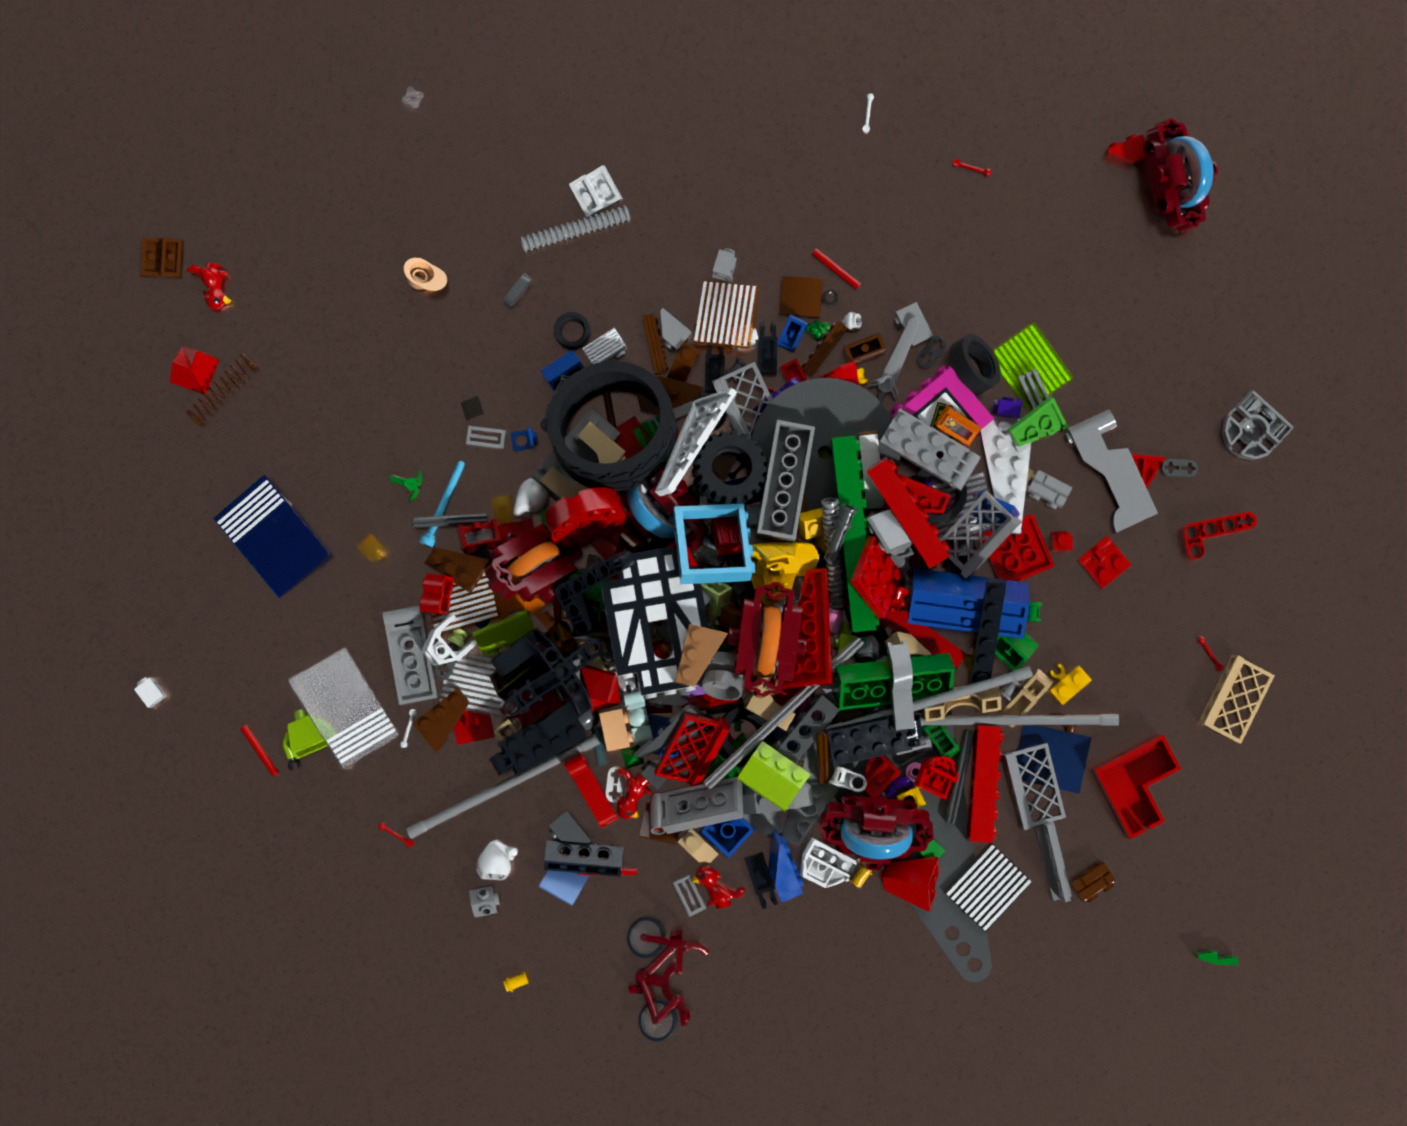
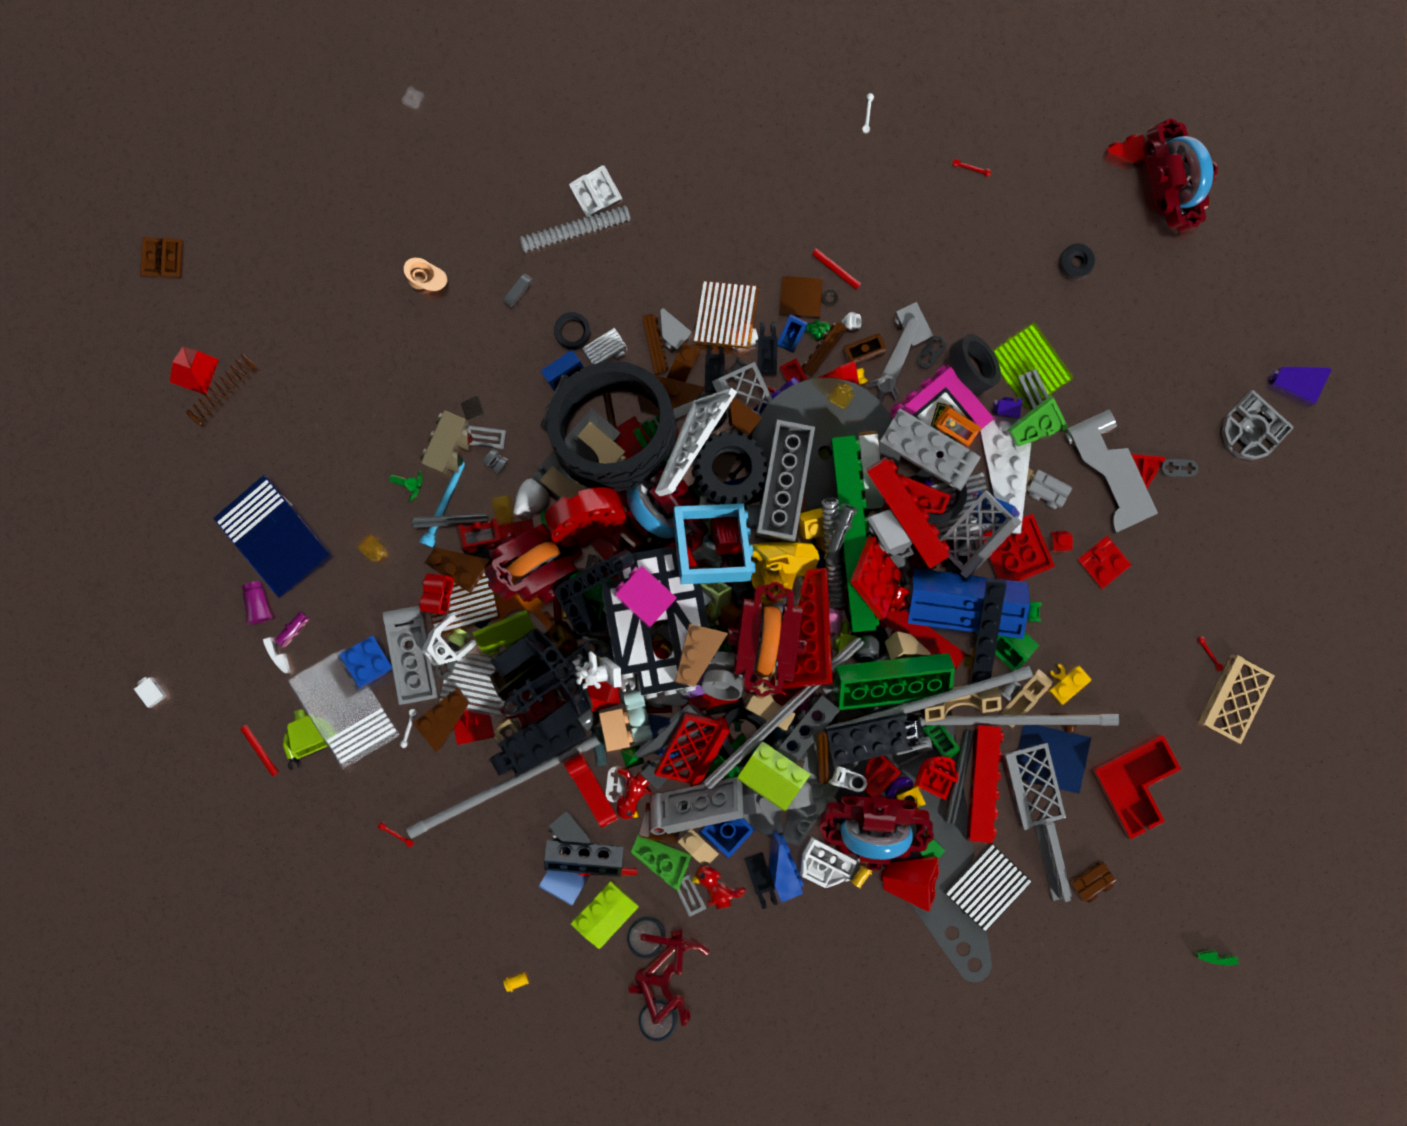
red animal [186,262,231,310] -> none
light grey brick [469,886,500,918] -> none
white piece [476,840,517,880] -> none
blue bracket [511,427,538,451] -> none
light grey window [712,248,737,284] -> none
light grey piece [886,641,915,730] -> none
bright pink plate [906,762,921,782] -> none
red beam [1180,512,1257,560] -> none
none -> magenta plant [242,581,273,625]
none -> white slope [263,637,291,673]
none -> magenta pin [274,611,309,648]
none -> blue piece [338,635,392,691]
none -> dark tan piece [420,410,473,475]
none -> dark grey wheel [482,448,509,474]
none -> lime slope [571,880,639,949]
none -> white piece [575,652,621,689]
none -> dark pink brick [615,566,677,628]
none -> bright green wing [630,835,692,892]
none -> reddish brown slope [727,396,761,435]
none -> clear yellow brick [828,382,855,411]
none -> black tyre [1059,243,1095,279]
none -> dark purple slope [1270,367,1332,406]

